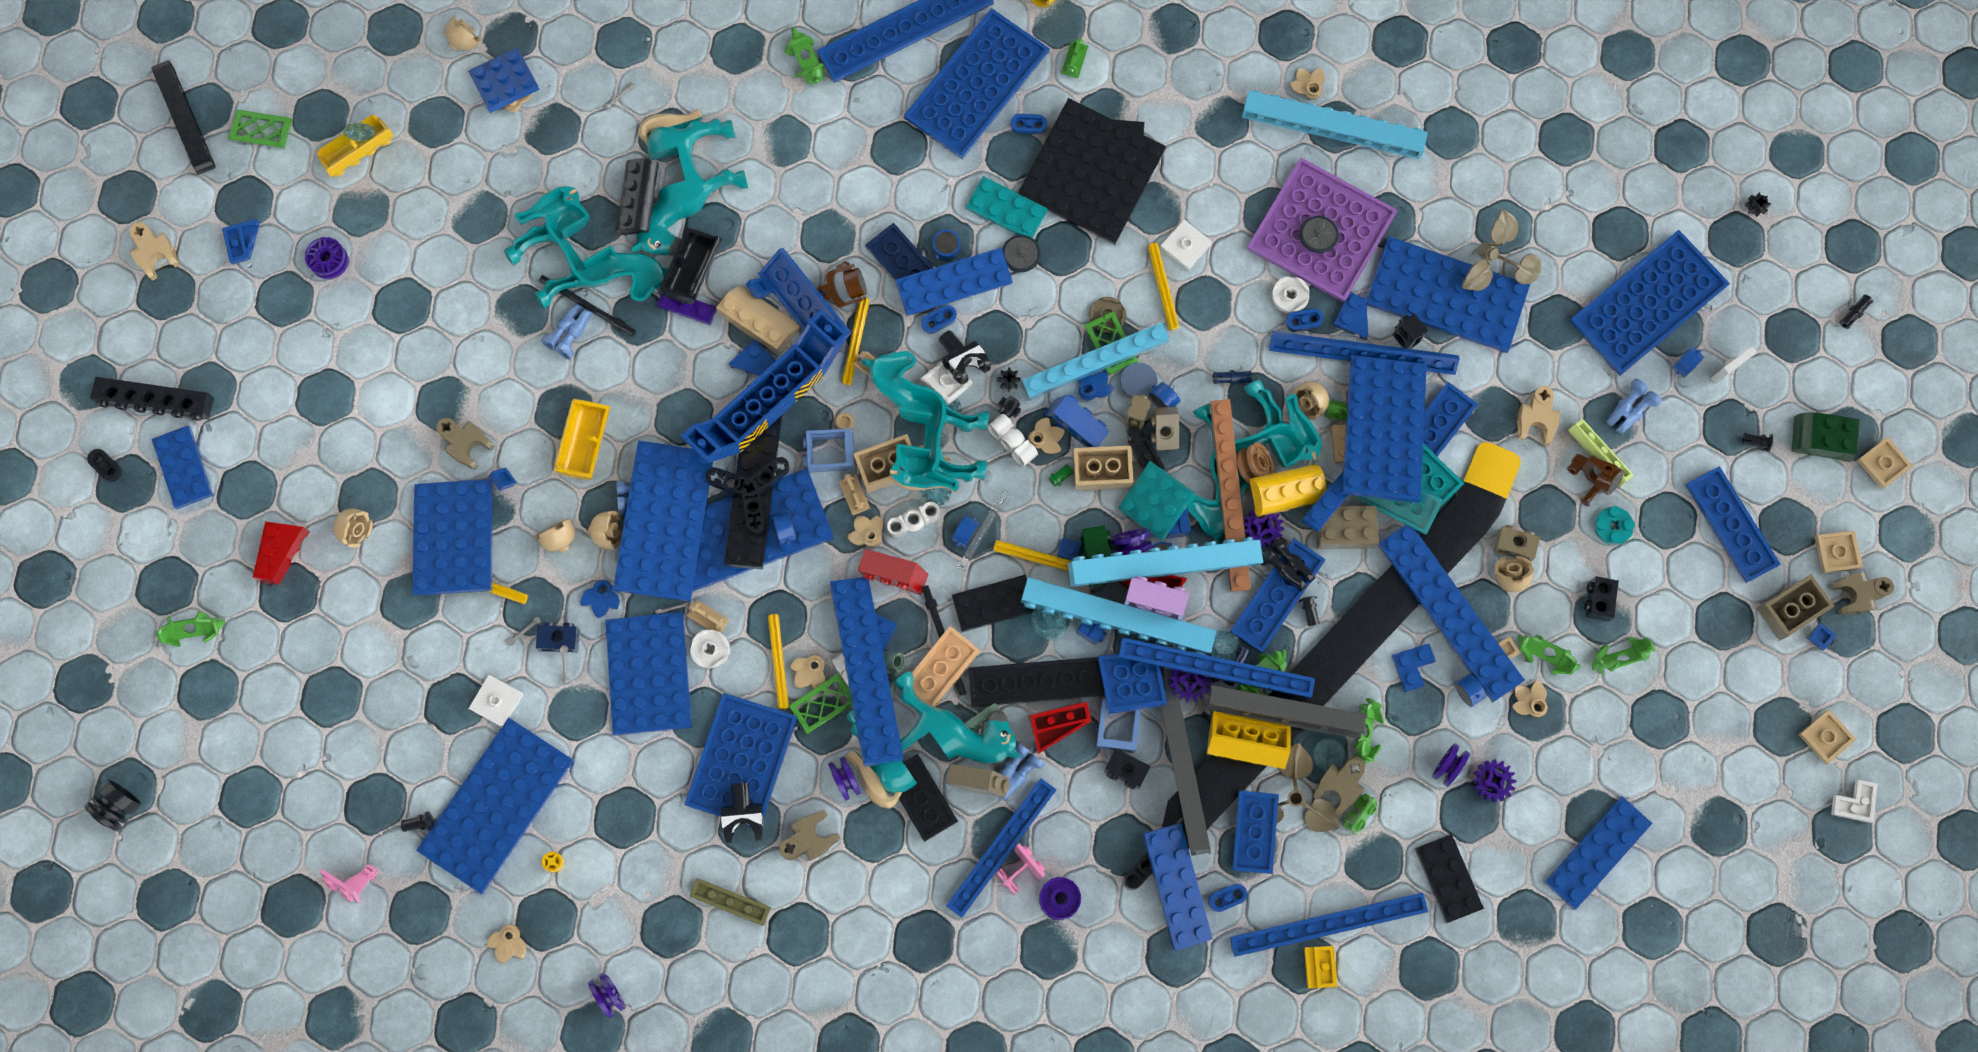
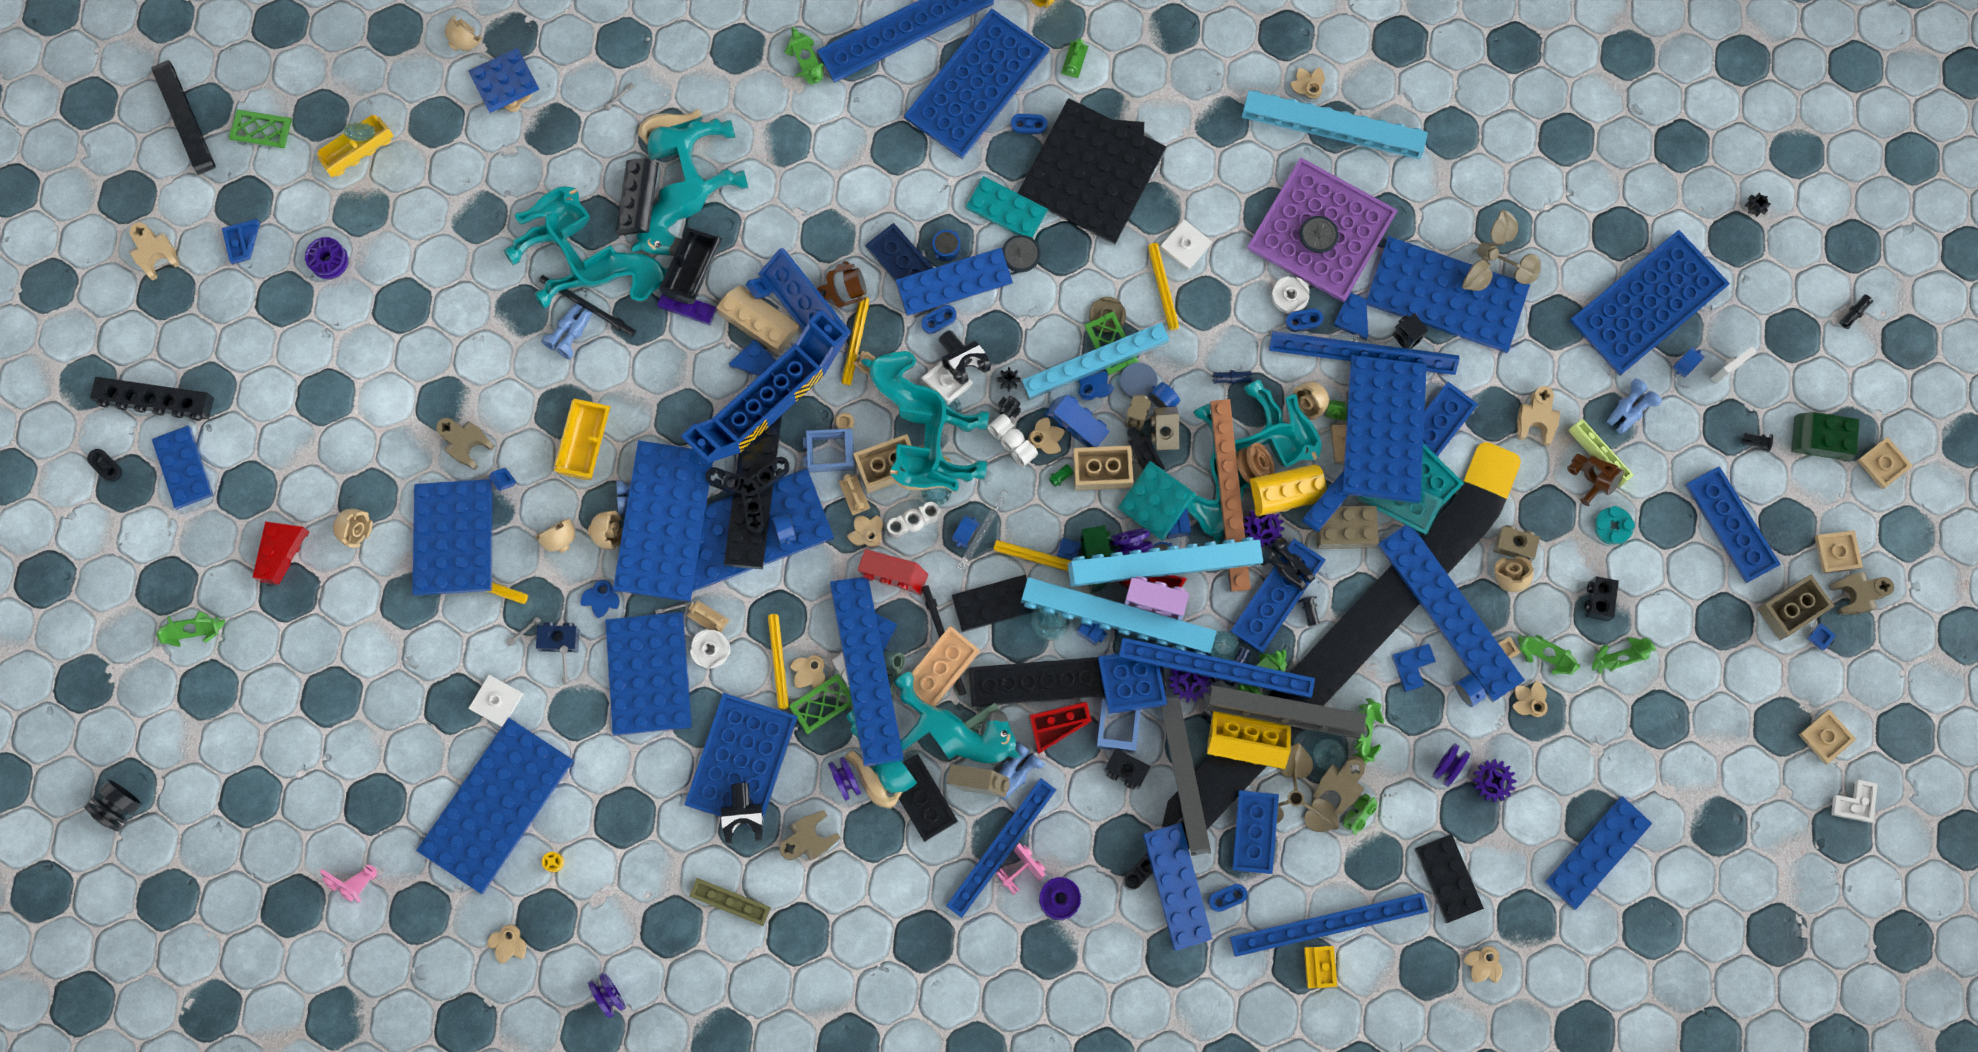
black pin [401,811,434,832] -> none
none -> tan plate [1464,946,1502,983]

